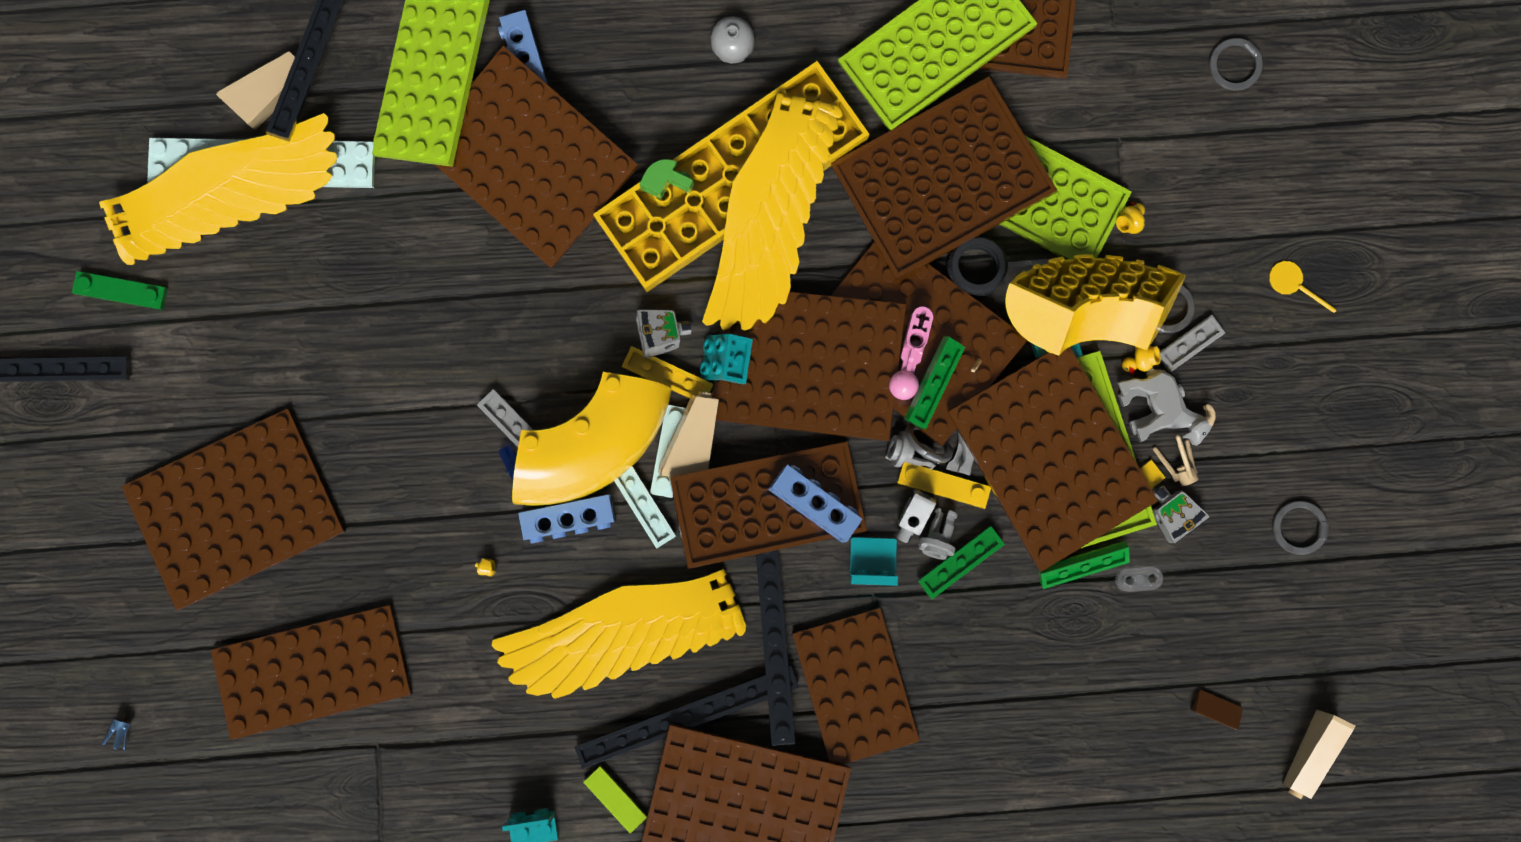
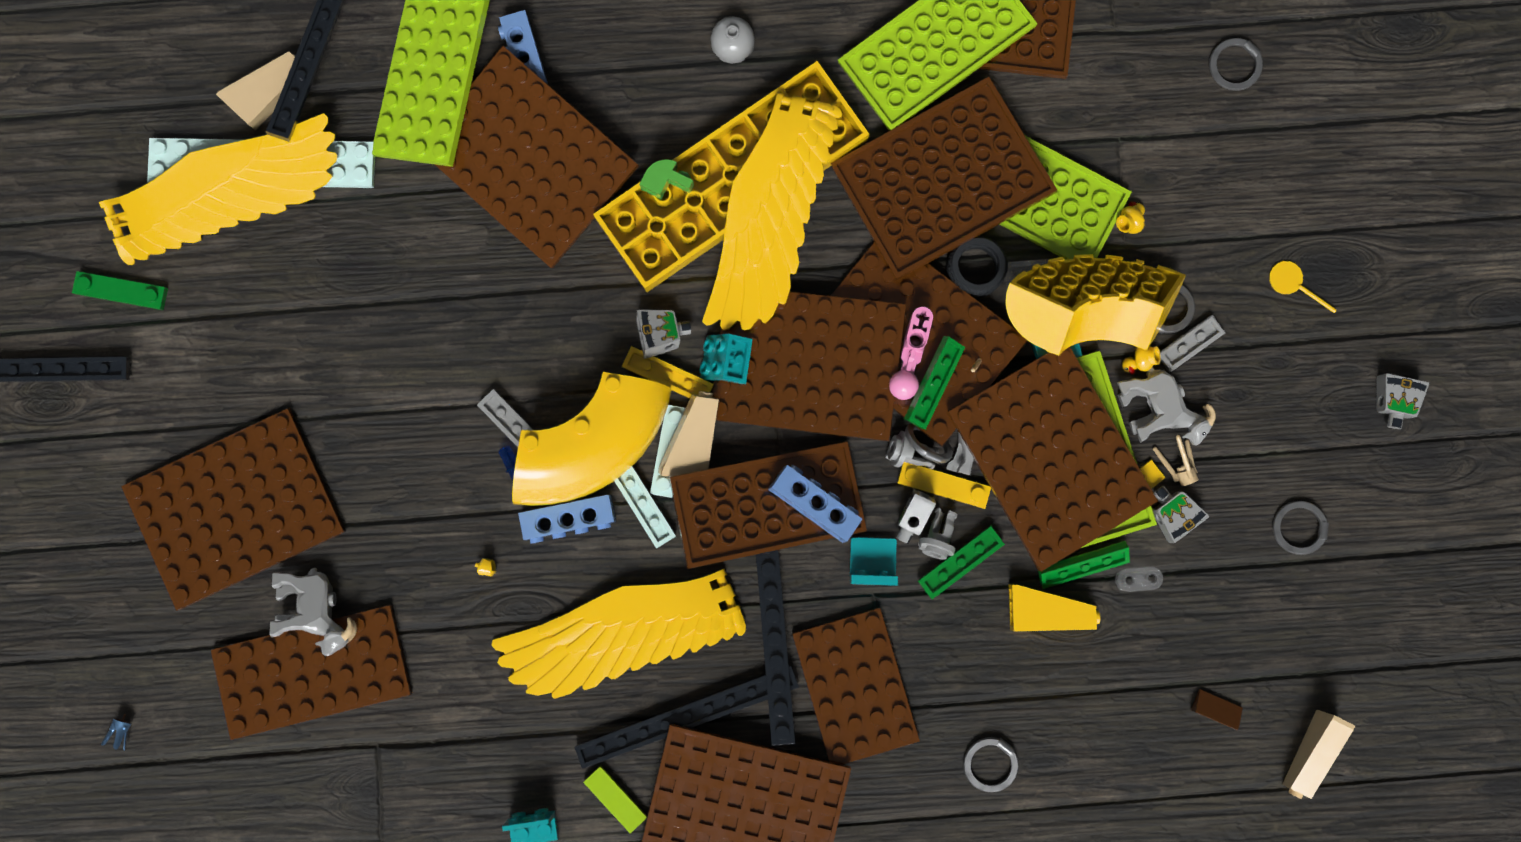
none -> light grey animal [270,568,357,656]
none -> flat silver piece [963,737,1019,792]
none -> yellow slope [1008,584,1100,631]
none -> light grey torso [1376,373,1429,429]

